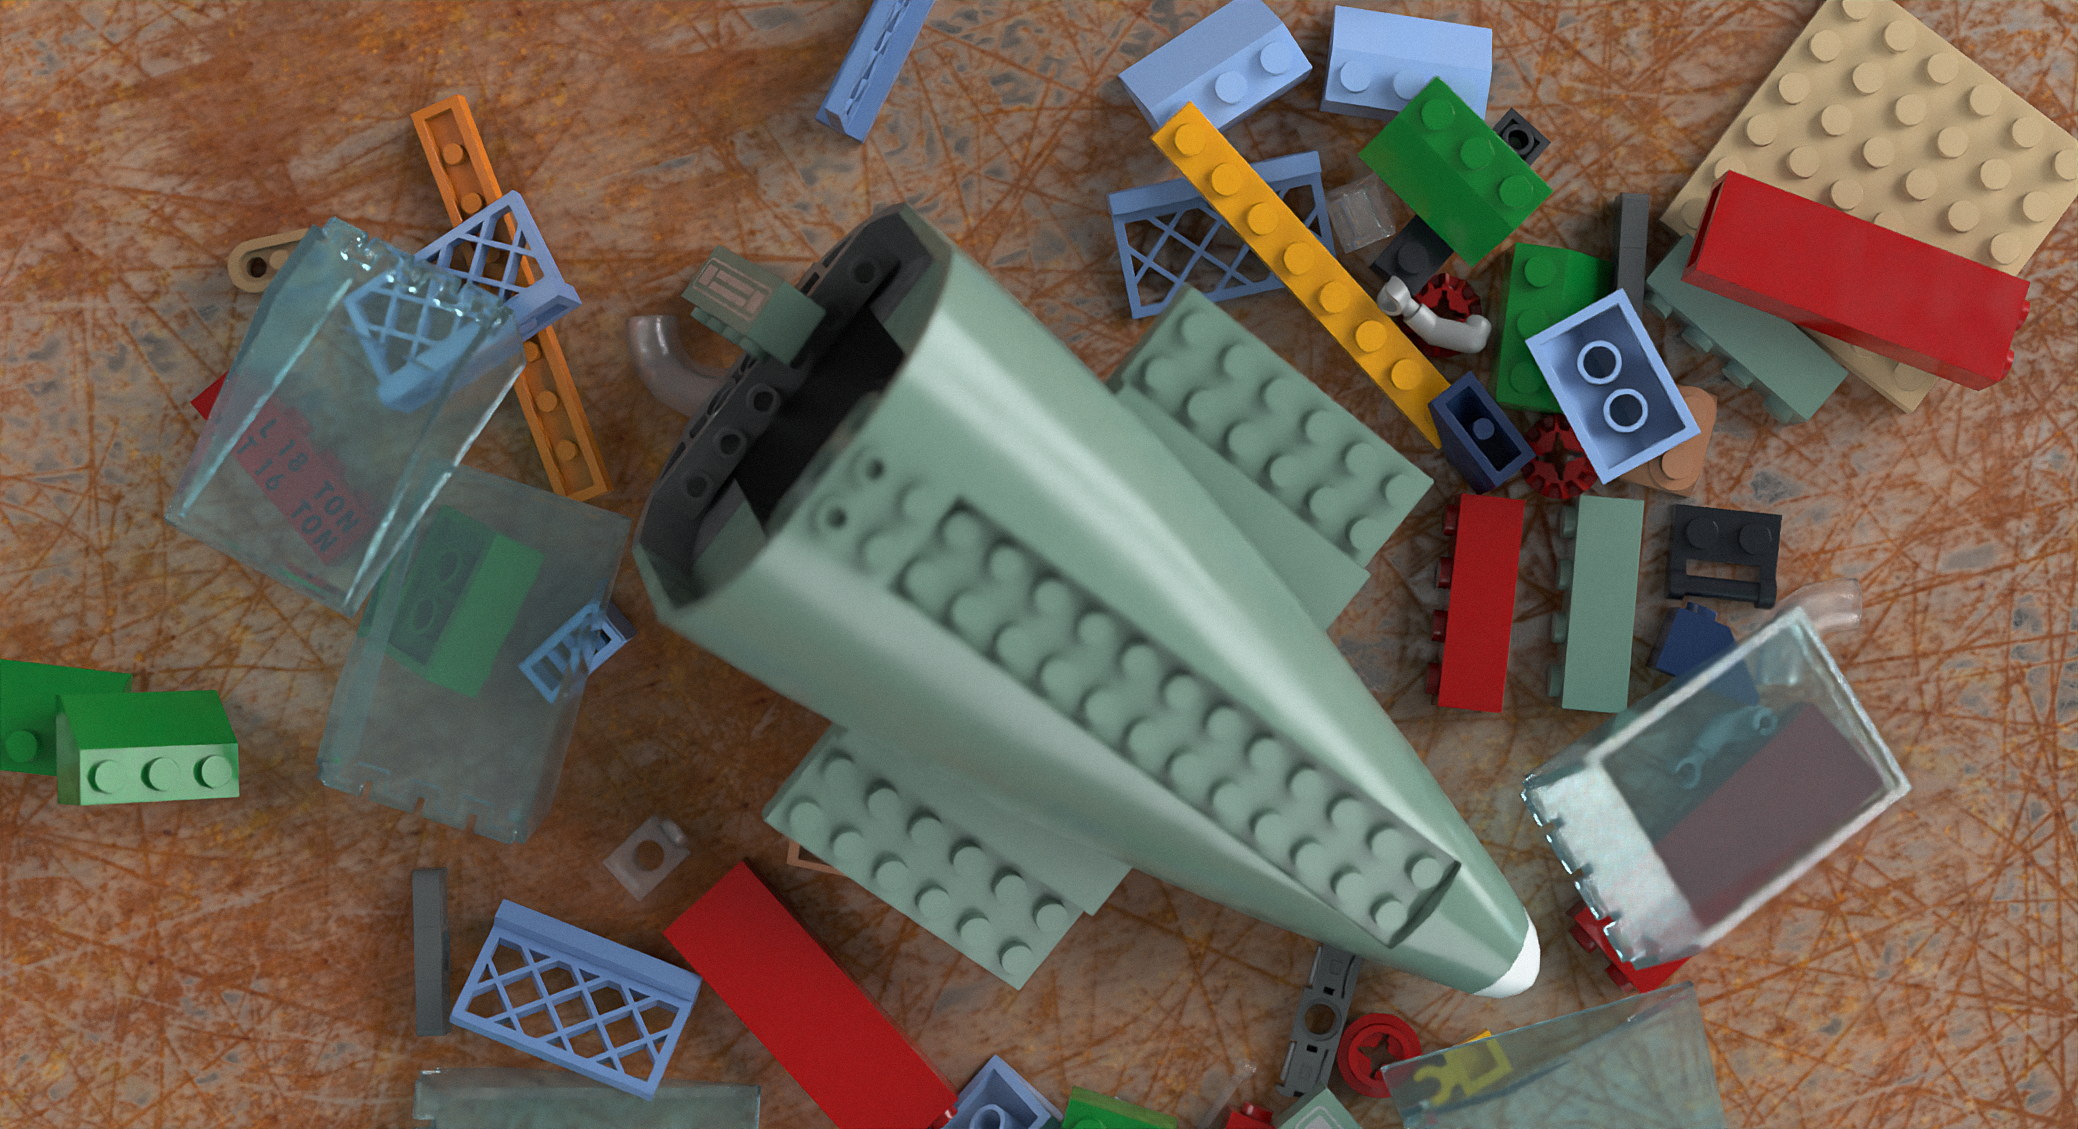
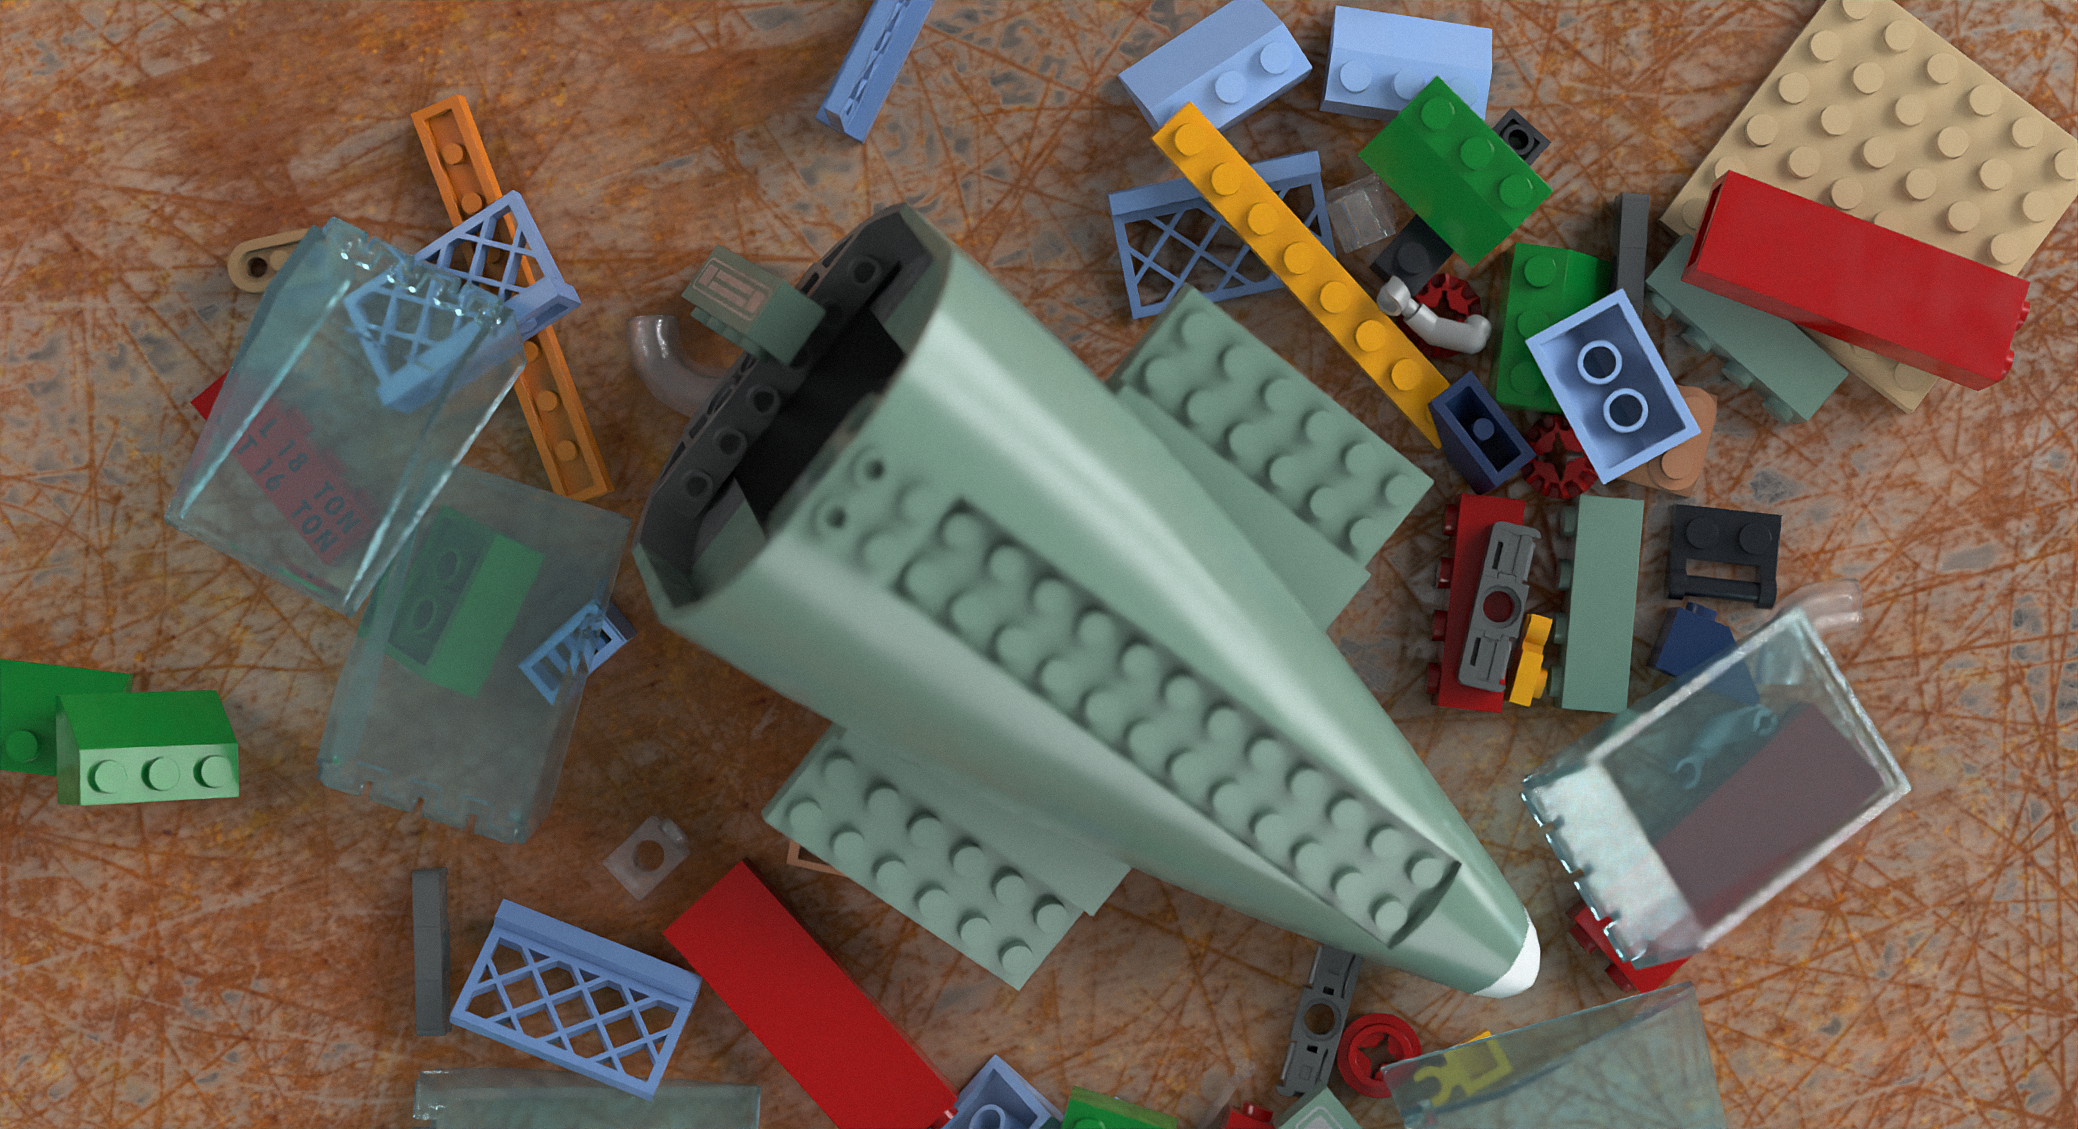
none -> dark grey piece [1455,521,1541,692]
none -> light orange plate [1503,613,1553,707]

